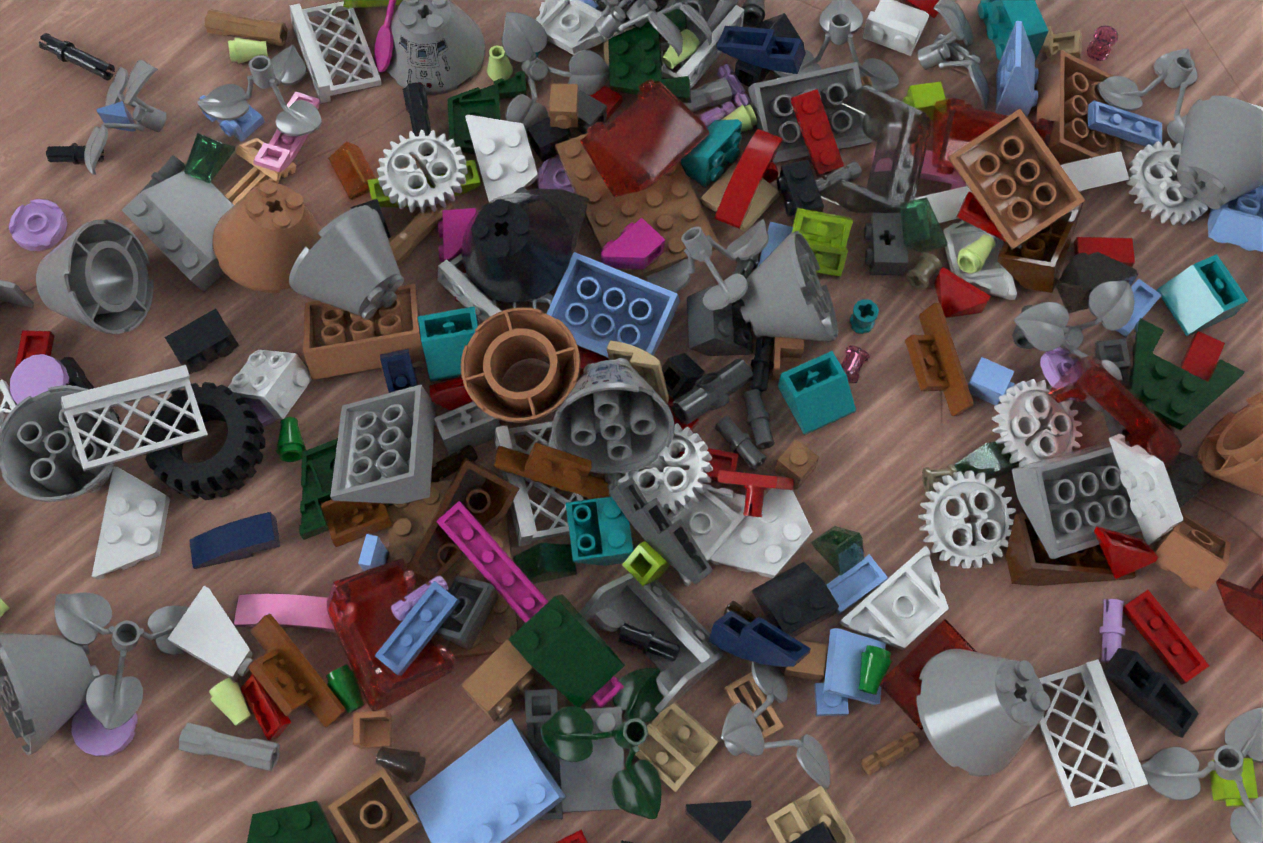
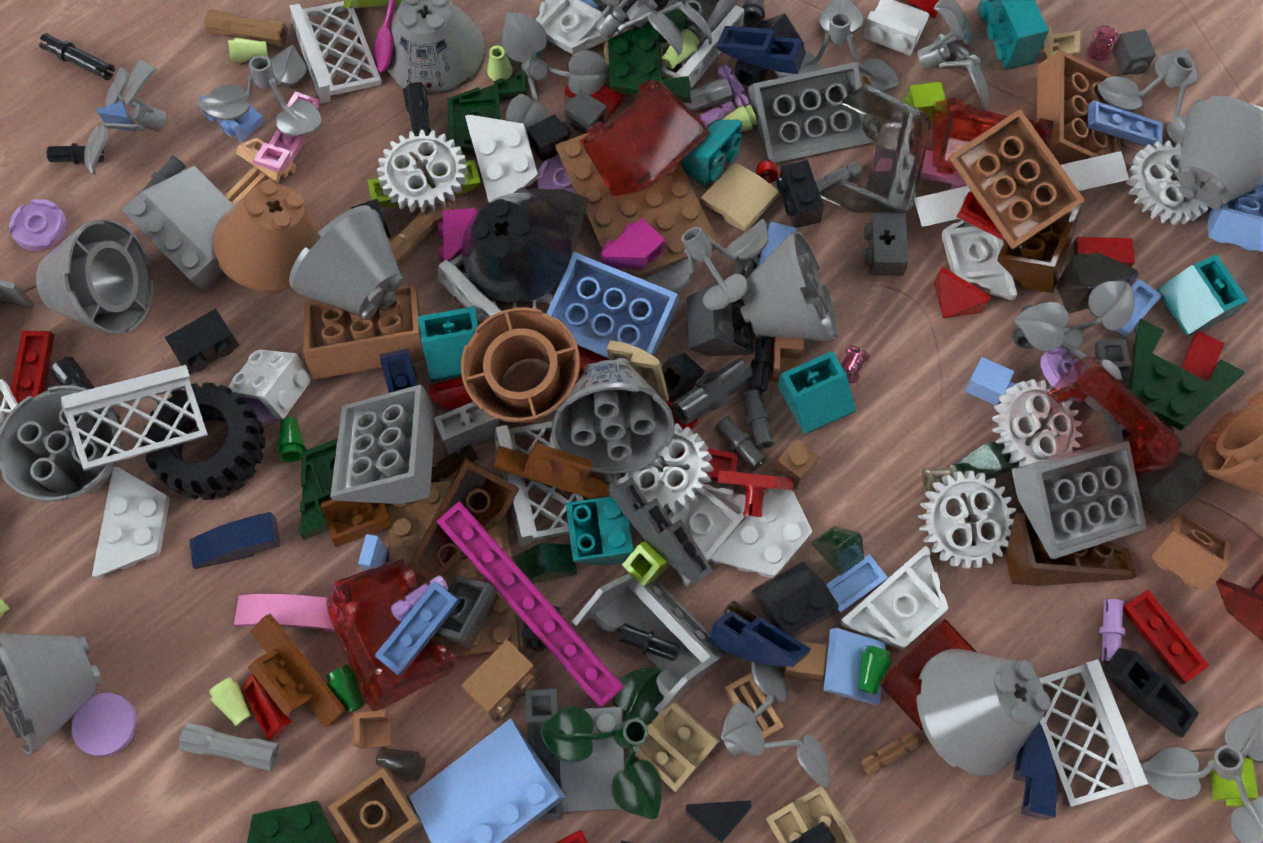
lavender tile [9,354,69,404] -> none
light grey plant [54,592,189,730] -> none
white slope [168,586,253,681] -> none
clear green slope [184,133,235,183] -> none
clear orange slope [328,141,376,200] -> none
dark green slope [508,594,625,707] -> none
medium nougat brick [549,84,579,129] -> none
red slope [715,129,783,229] -> none
red plate [790,89,844,176] -> none
lime slope [792,208,853,277] -> none
light blue plate [814,683,849,716] -> none
teal bush [849,299,879,334] -> none
clear green slope [900,197,948,253] -> none
dark orange bracket [905,303,974,416] -> none
dark tan bush [906,252,943,290] -> none
yellowish green cone [957,235,995,274] -> none
light blue slope [995,21,1039,117] -> none
red slope [1094,526,1159,579] -> none
white wing [1109,434,1184,545] -> none
none -> dark blue slope [1013,722,1057,820]
none -> dark grey brick [1112,29,1156,75]

